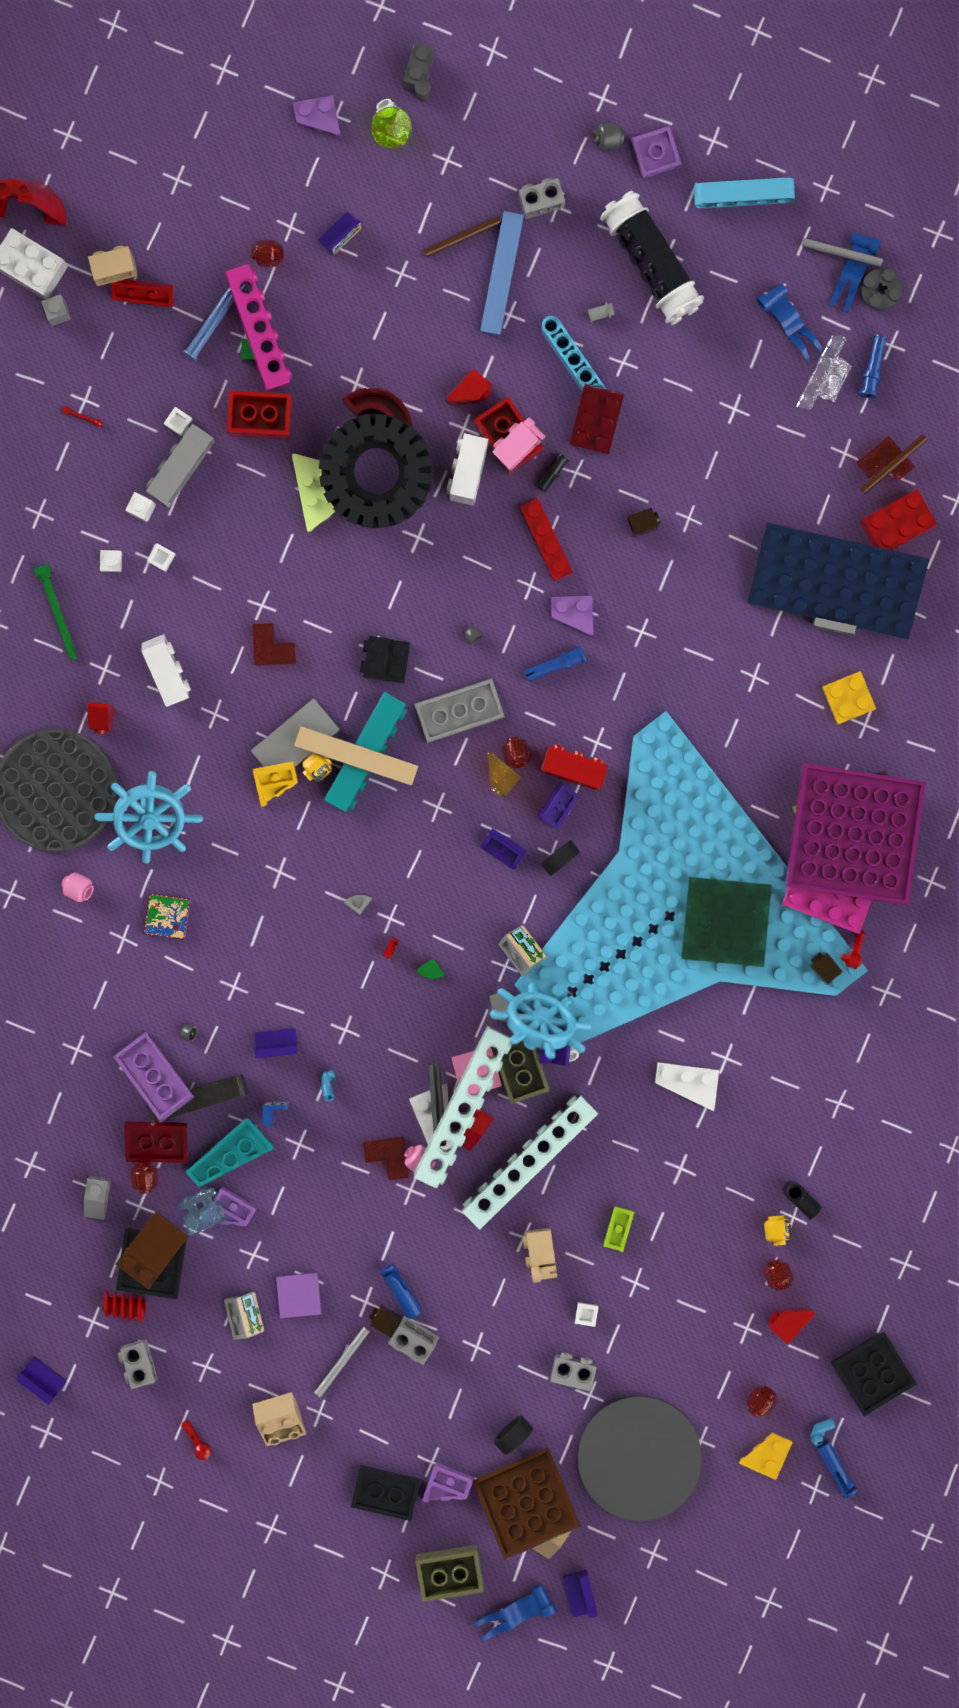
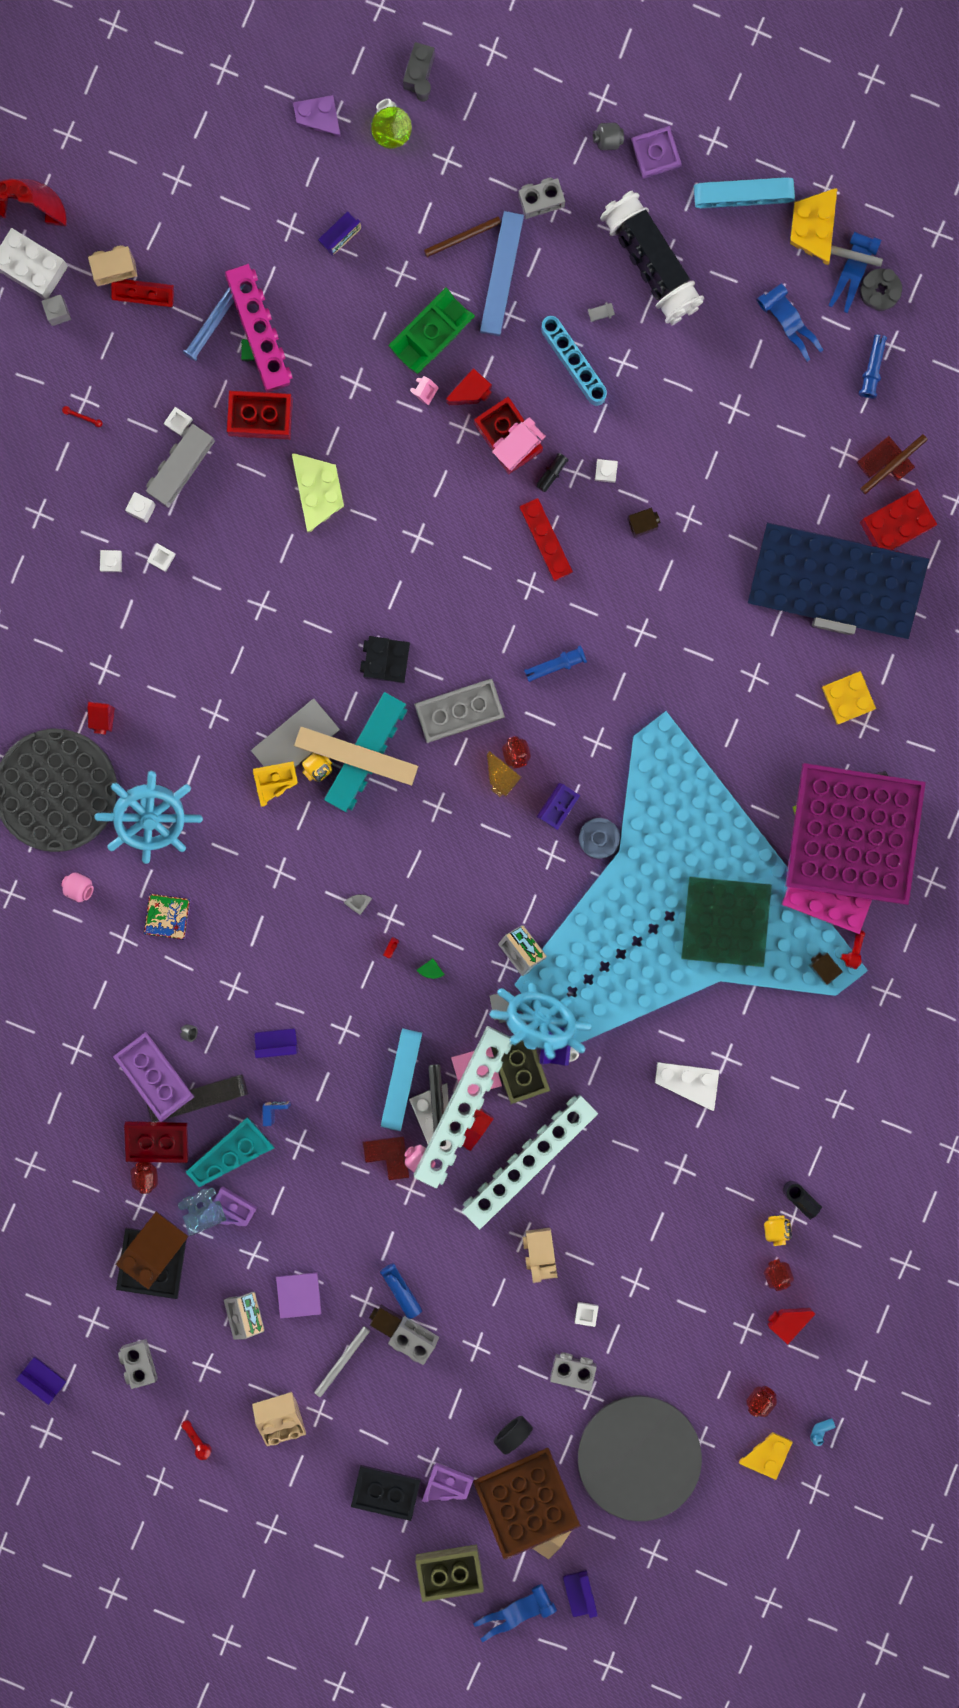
green piece [34,565,77,661] -> none
light grey slope [84,1176,111,1220] -> none
red piece [103,1291,148,1323] -> none
white wedge [141,634,191,707] -> none
clear red head [252,240,284,267] -> none
clear red plate [253,623,296,666] -> none
black tyre [319,414,434,528] -> none
dark azure arm [321,1070,336,1101] -> none
dark red brick [342,388,412,426] -> none
white brick [447,433,488,506] -> none
dark grey hinge [465,626,483,644] -> none
dark purple hinge [480,828,527,870] -> none
red brick [540,744,608,791] -> none
black tyre [540,840,580,876] -> none
medium lavender wing [551,596,593,636] -> none
dark red plate [569,384,624,454] -> none
lime plate [603,1206,634,1252] -> none
clear bracket [796,335,852,411] -> none
blue piece [817,1440,858,1498] -> none
black plate [831,1330,917,1417] -> none
none -> medium azure beam [381,1028,422,1131]
none -> green piece [388,287,475,375]
none -> bright pink tile [411,376,439,405]
none -> sand blue tile [579,818,620,859]
none -> white plate [595,459,618,483]
none -> yellow wing [790,188,837,265]

